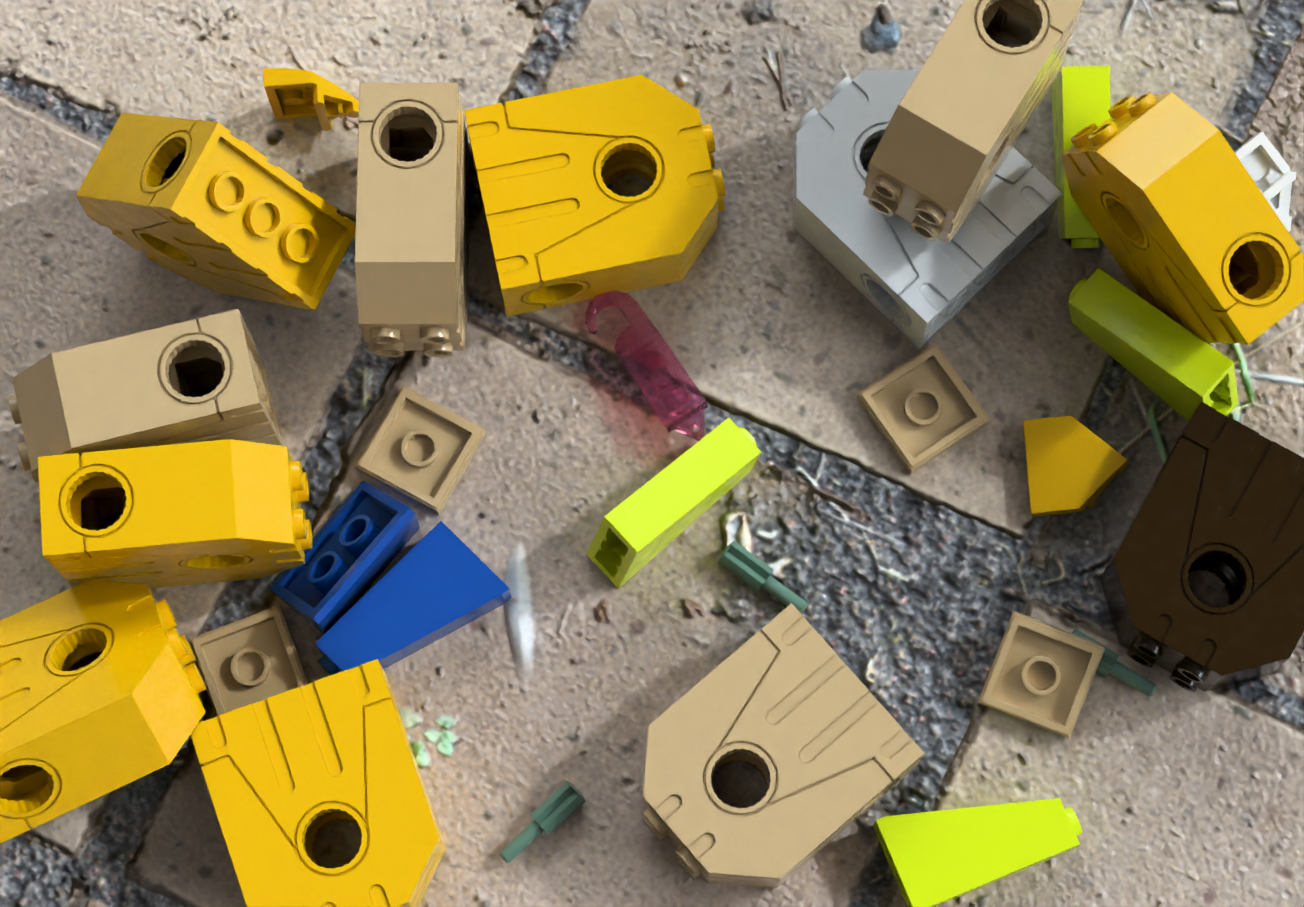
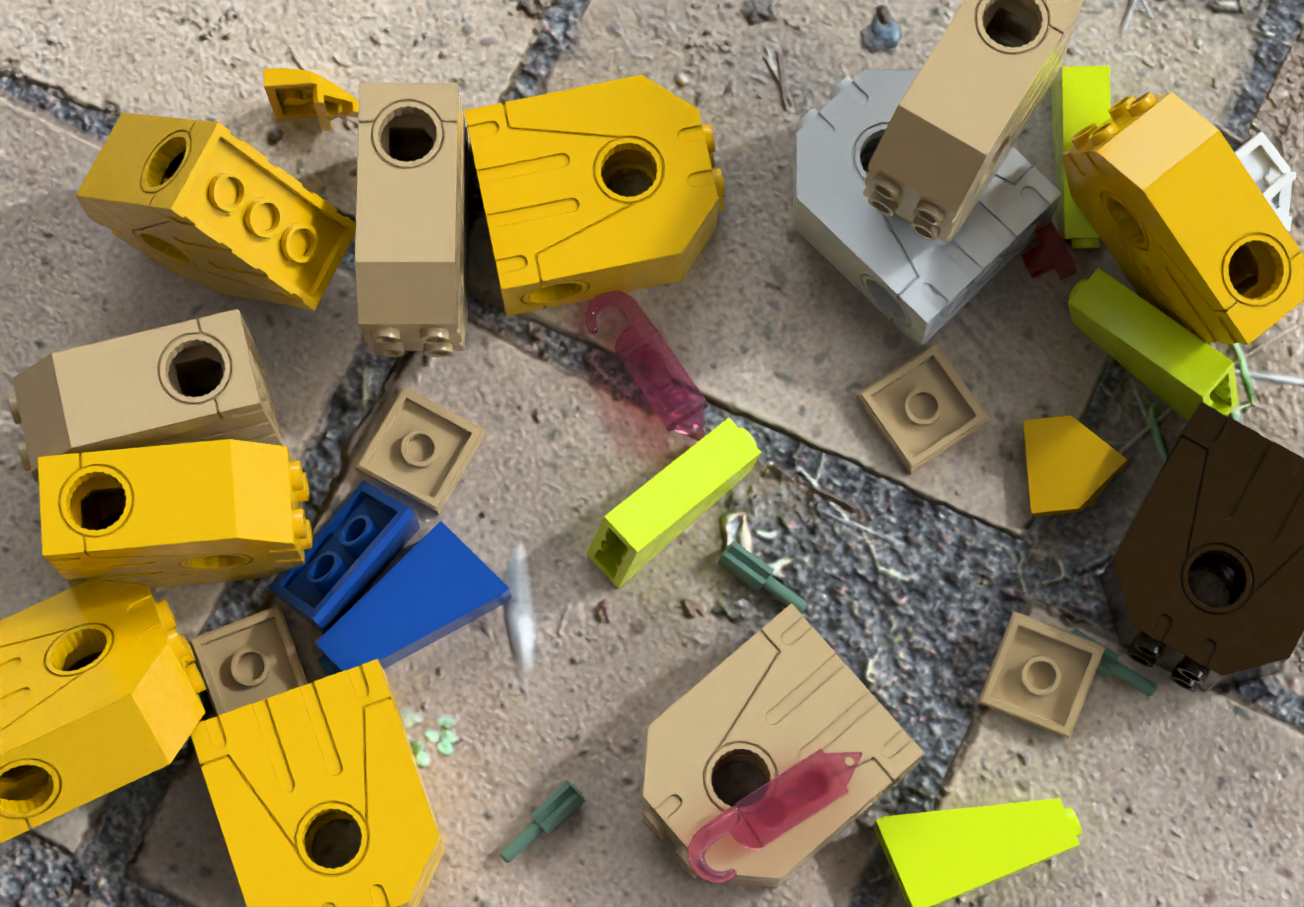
none -> clear pink plate [688,749,862,883]
none -> clear red tile [1021,222,1077,281]

